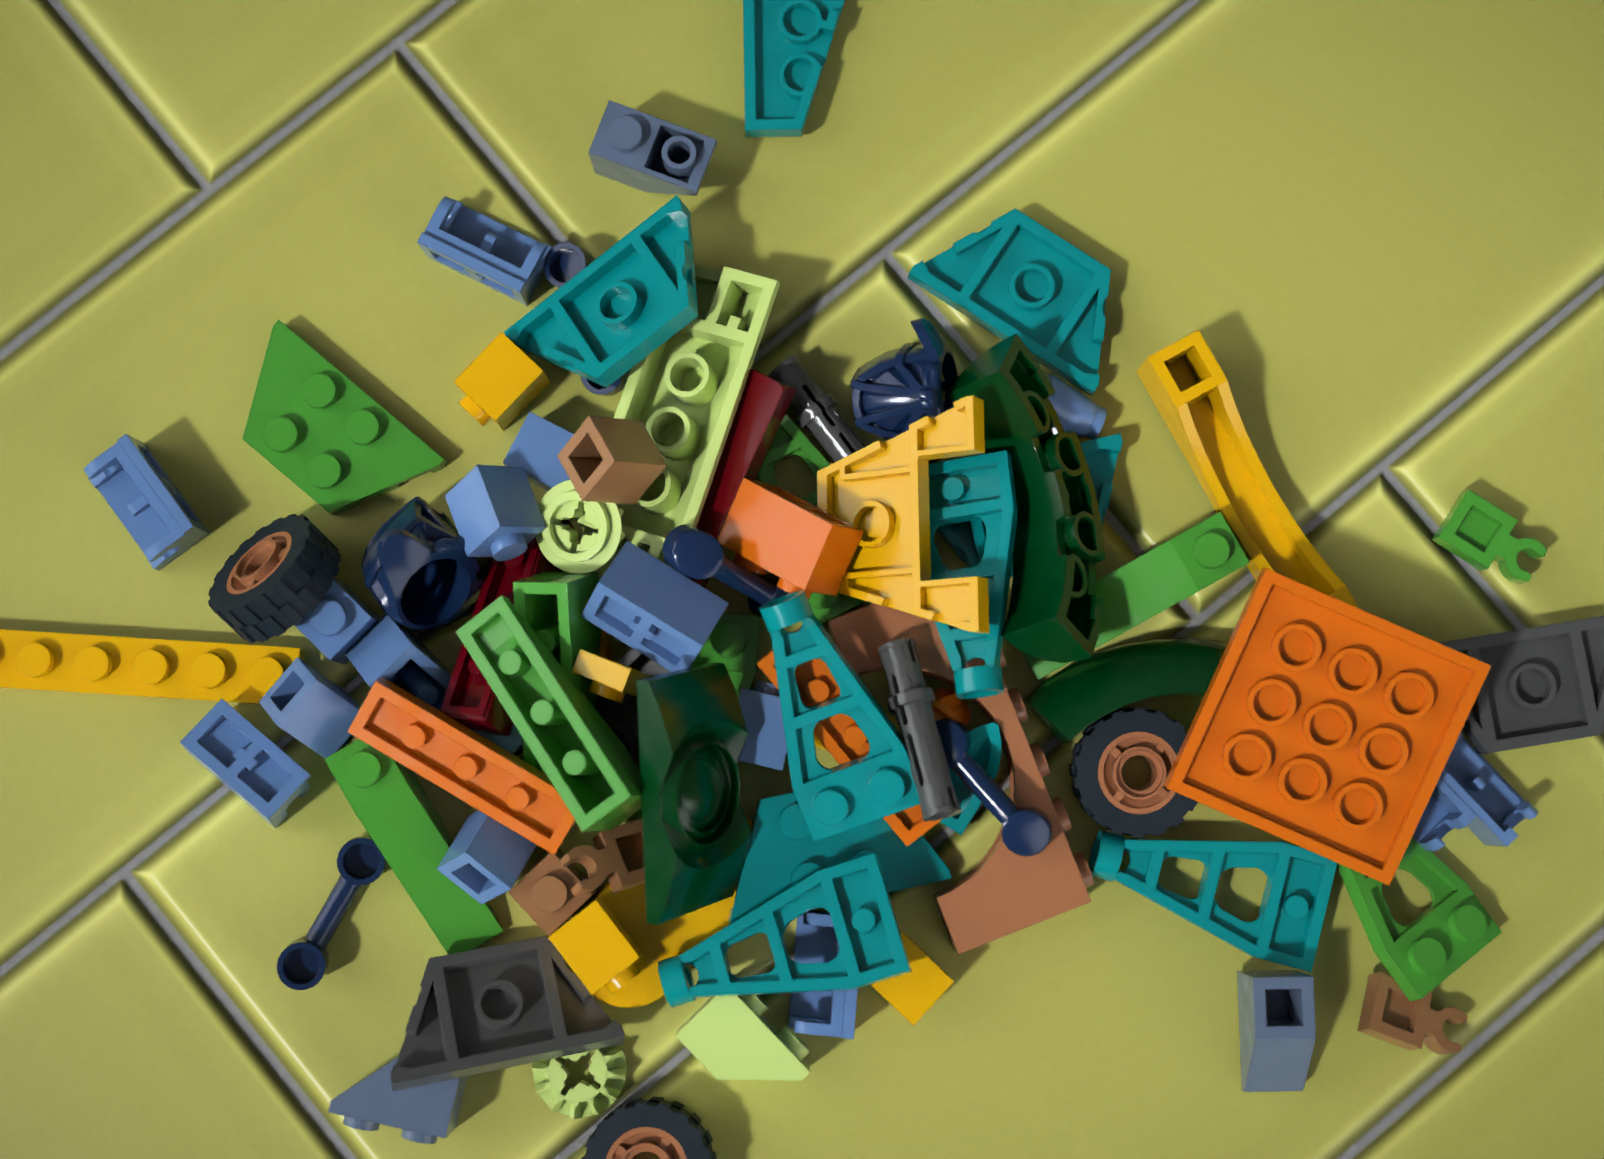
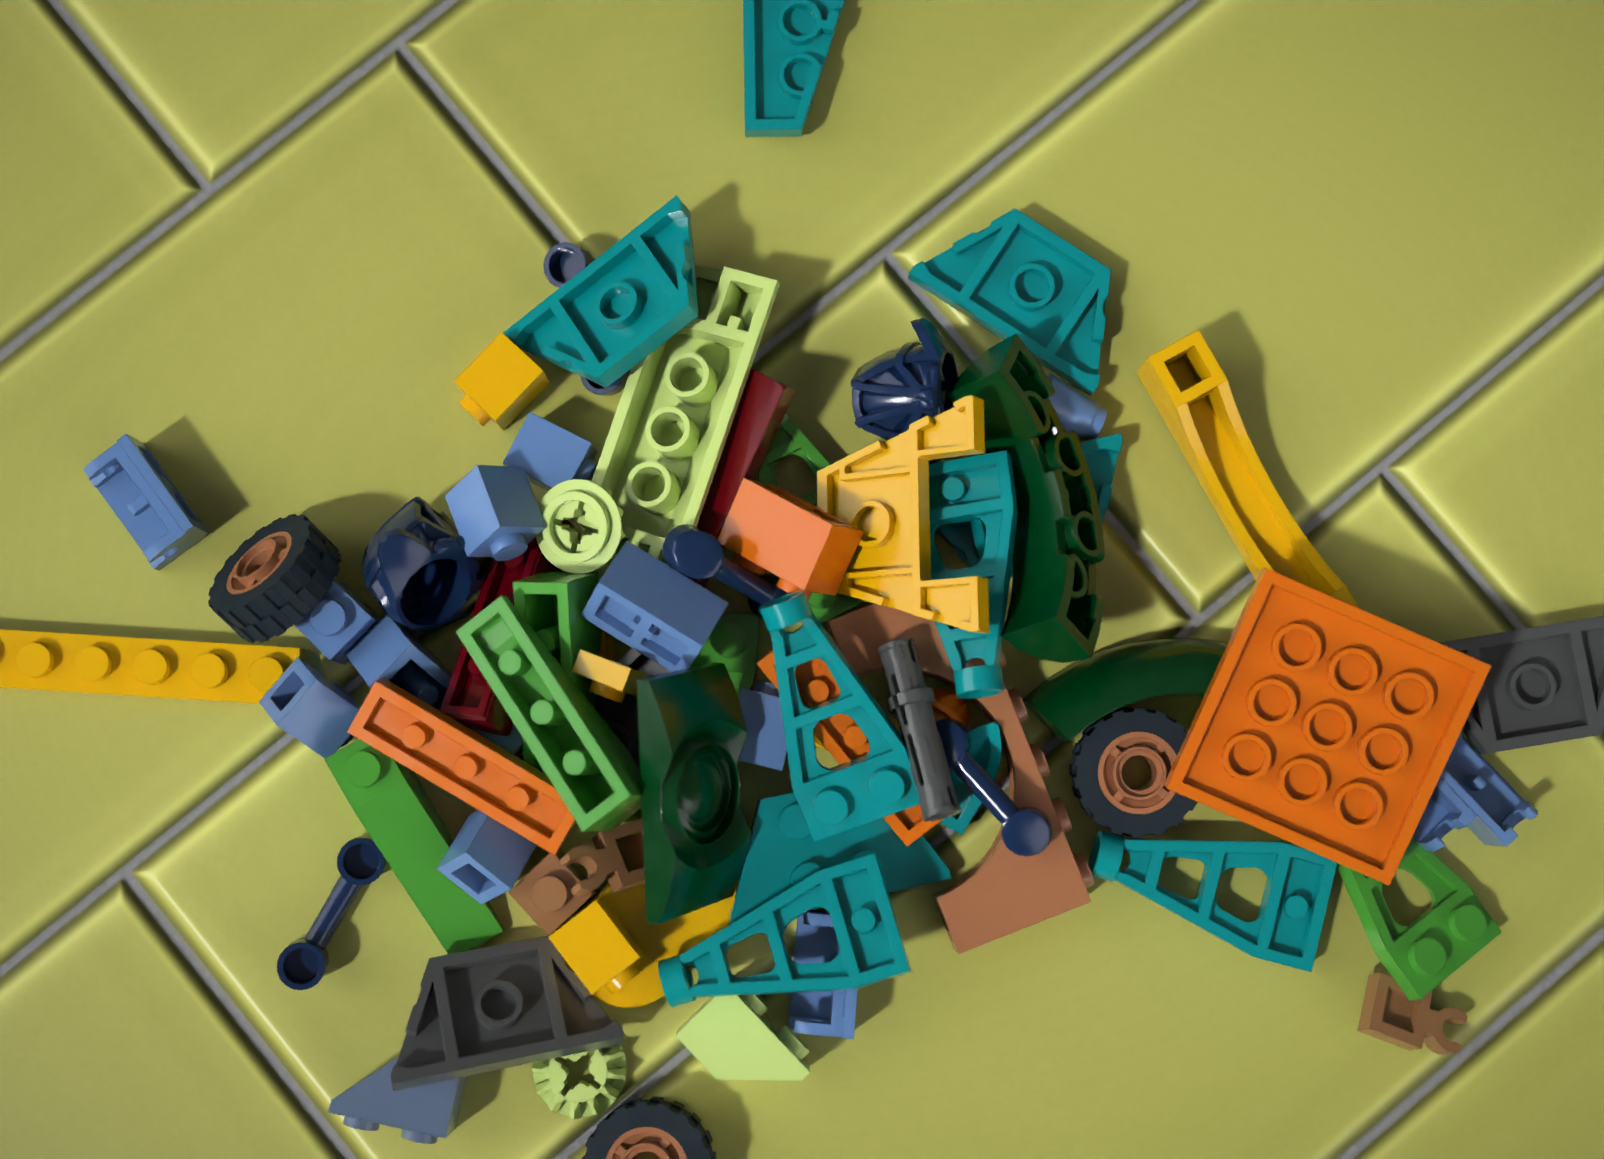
medium blue hinge [180,699,311,829] -> none
bright green wing [242,320,448,515] -> none
medium blue hinge [417,196,552,306] -> none
medium nougat brick [557,415,667,504] -> none
sand blue slope [588,100,717,196] -> none
dark grey pin [769,354,866,463] -> none
yellow brick [871,928,954,1026] -> none
bright green slope [1020,512,1250,680] -> none
sand blue slope [1237,970,1316,1092] -> none
bright green plate [1432,489,1547,584] -> none

